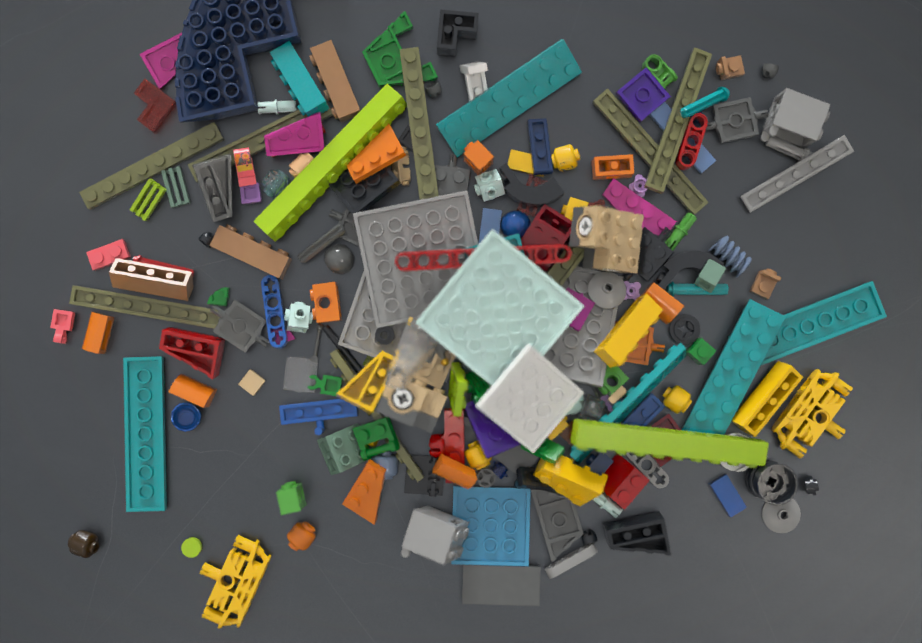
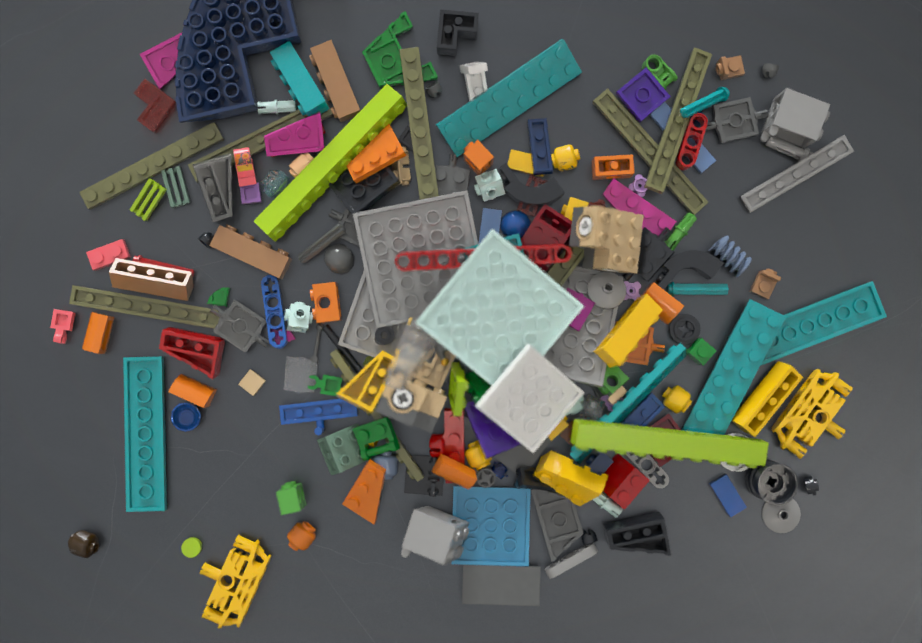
green plate [521,438,565,465] -> none
sand green panel [694,259,726,293] -> none

